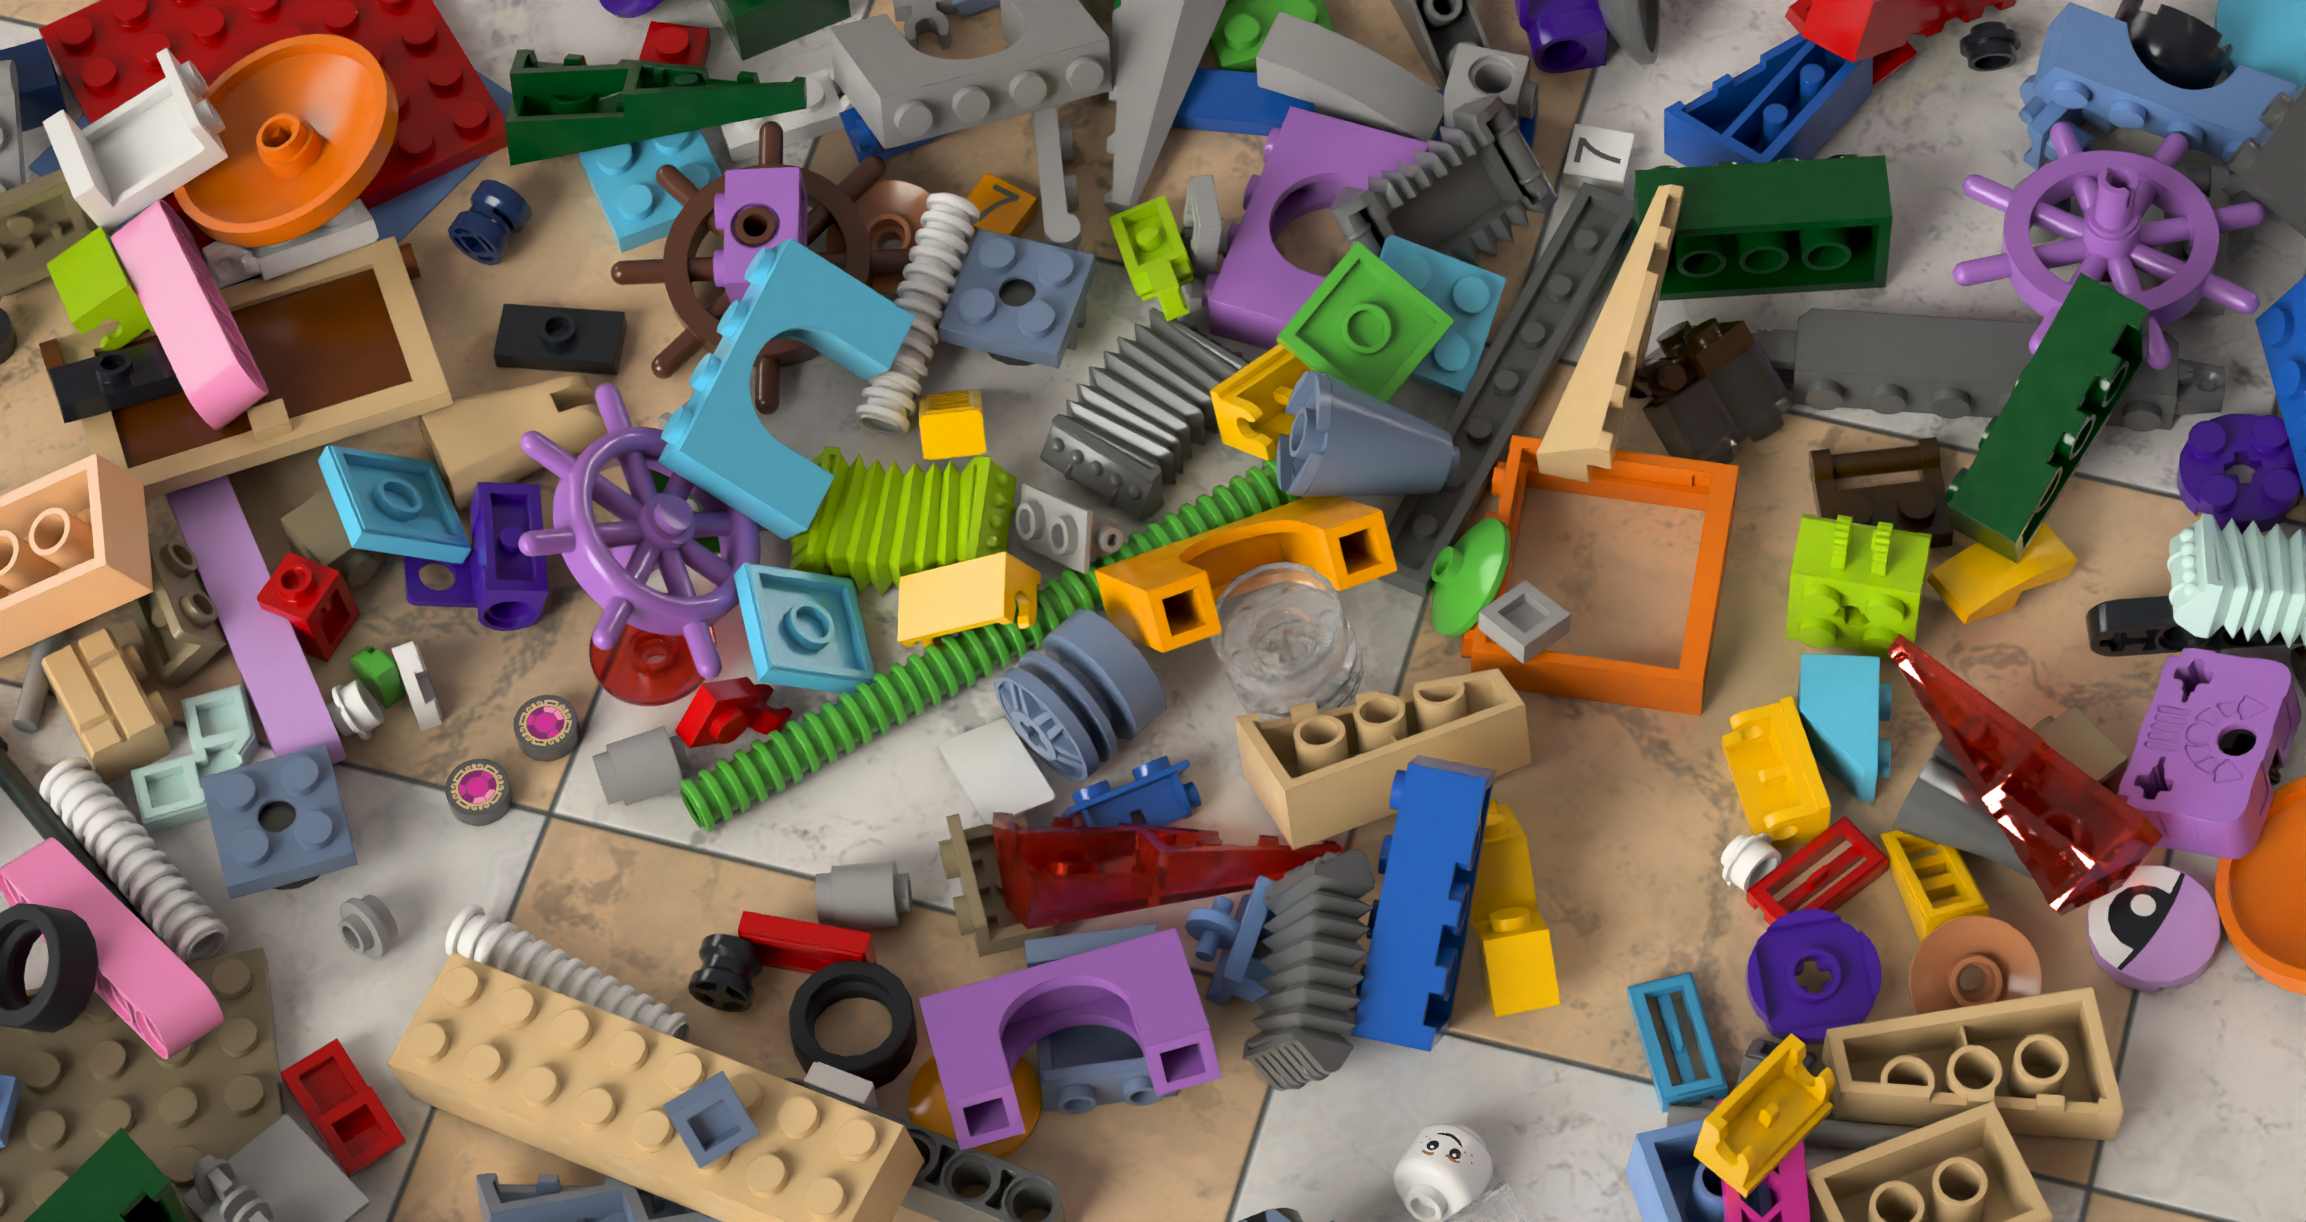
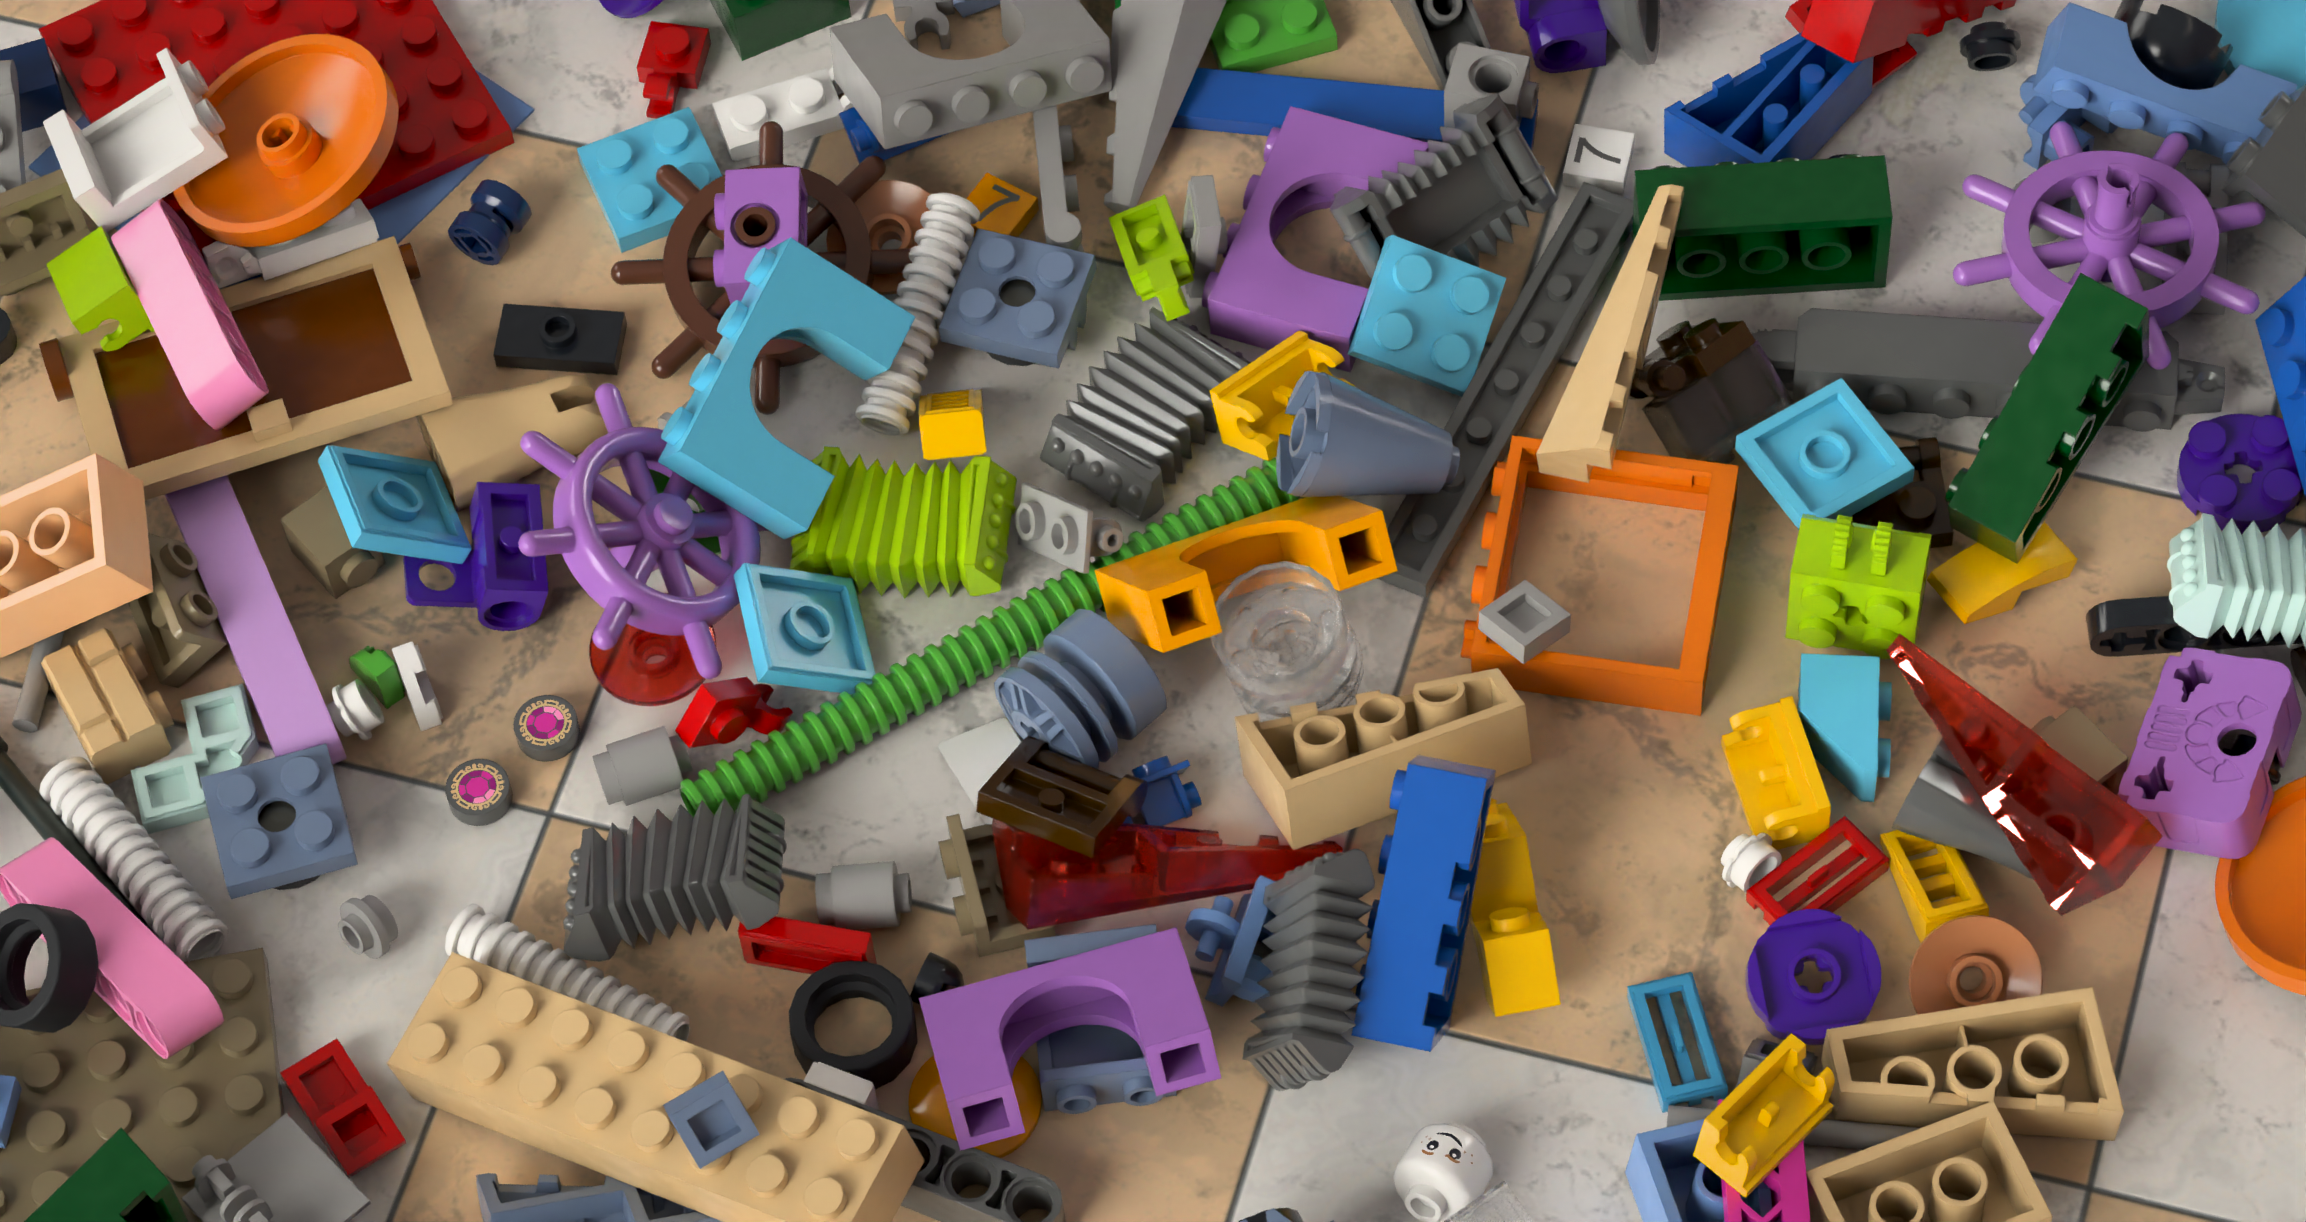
black plate [48,340,184,423] -> none
red bracket [257,553,361,662] -> none
dark green wedge [504,49,807,166] -> none
black wheel [688,934,765,1012] -> none
yellow hinge [897,551,1041,650] -> none
light grey slope [1256,11,1444,142] -> none
bright green plate [1276,241,1455,403] -> none
bright green dish [1431,517,1511,638] -> none
tile [2086,865,2221,992] -> none
none -> dark grey piece [563,794,787,962]
none -> black hinge [910,952,964,1005]
none -> dark brown plate [976,736,1148,858]
none -> medium azure plate [1735,378,1914,530]

